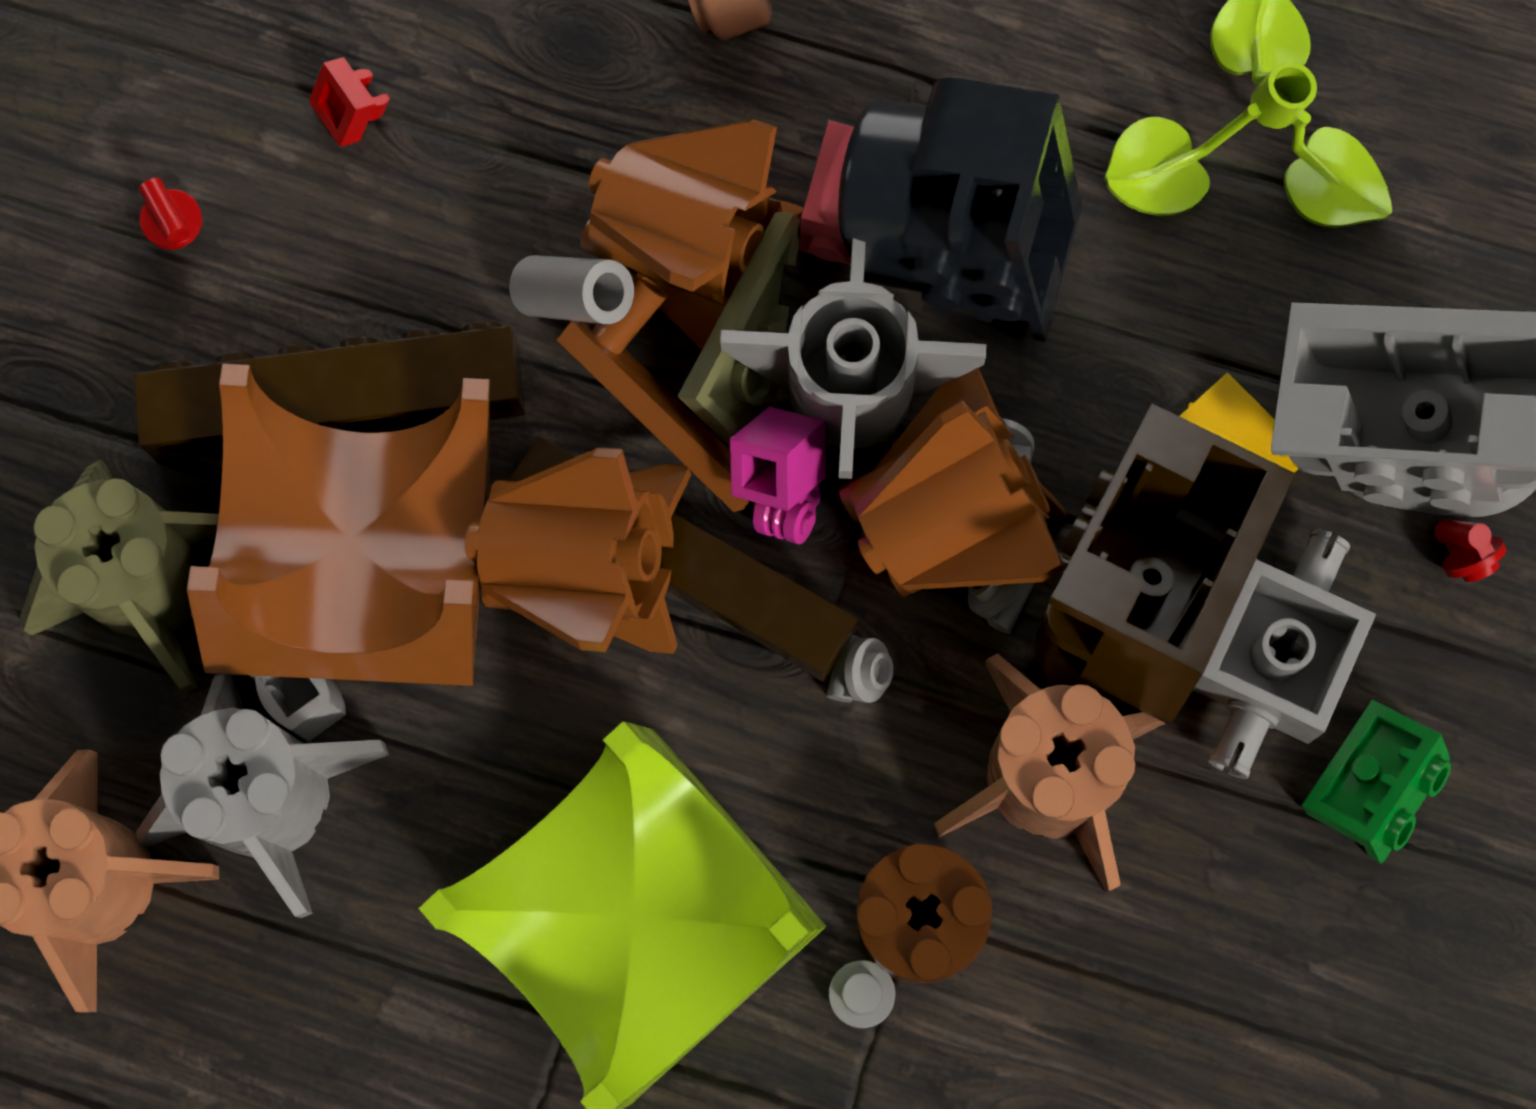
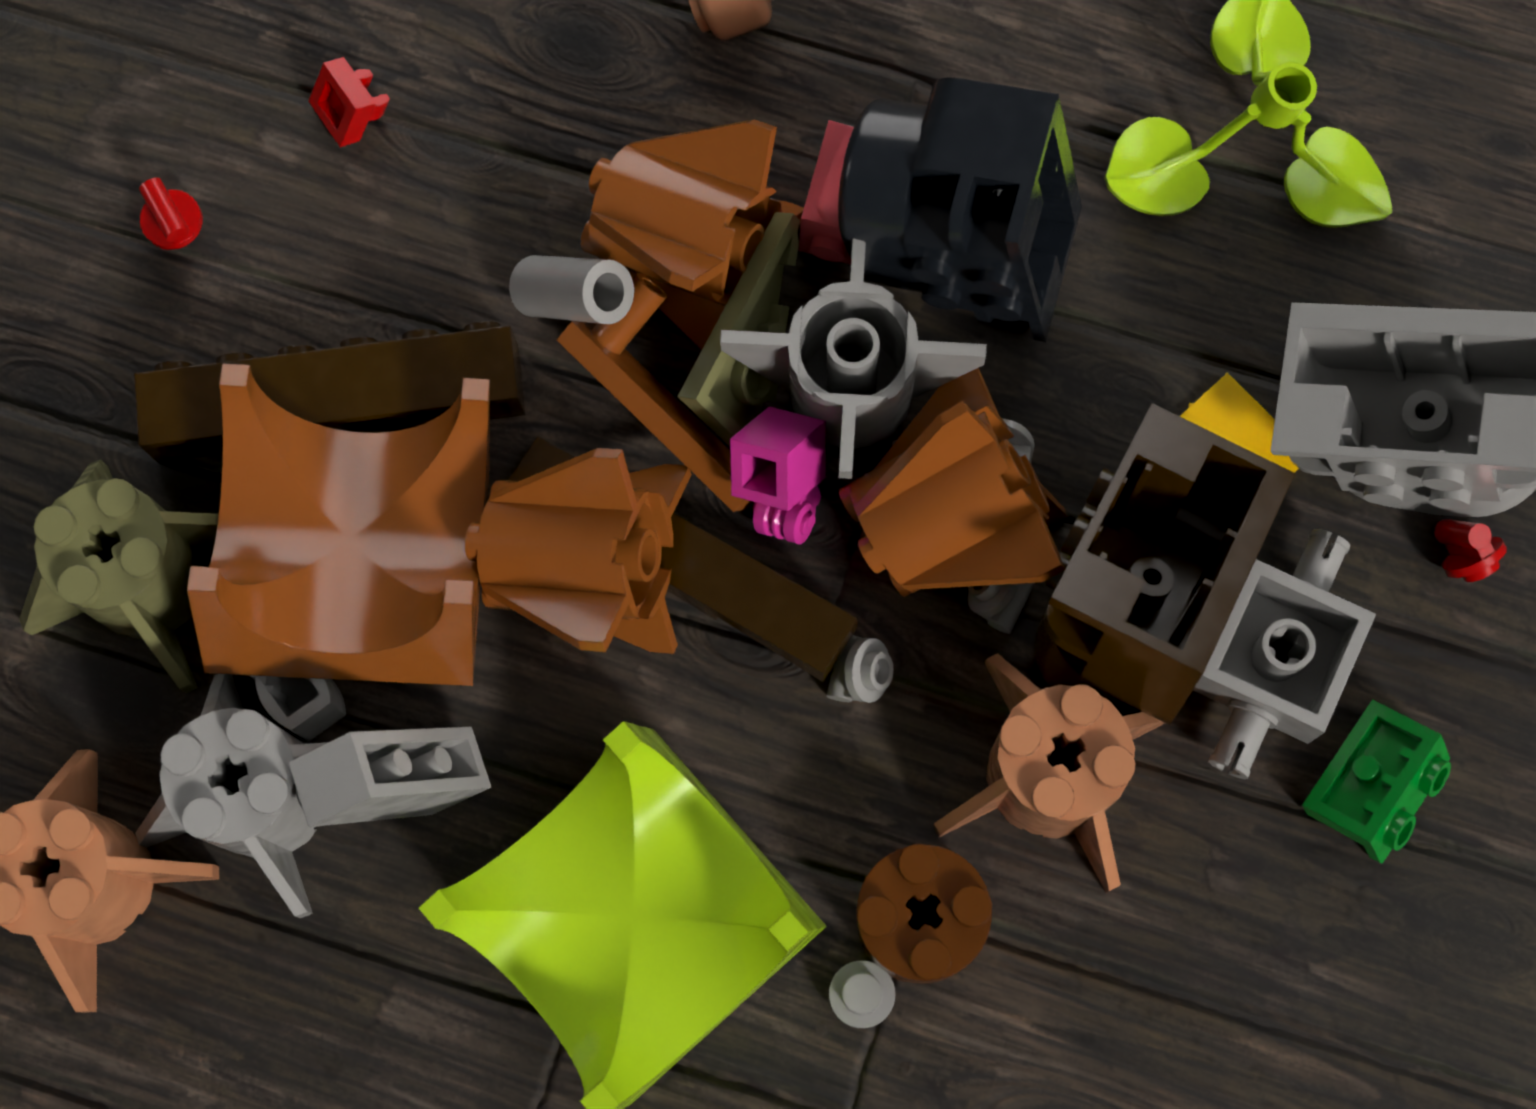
none -> light grey brick [288,727,492,827]

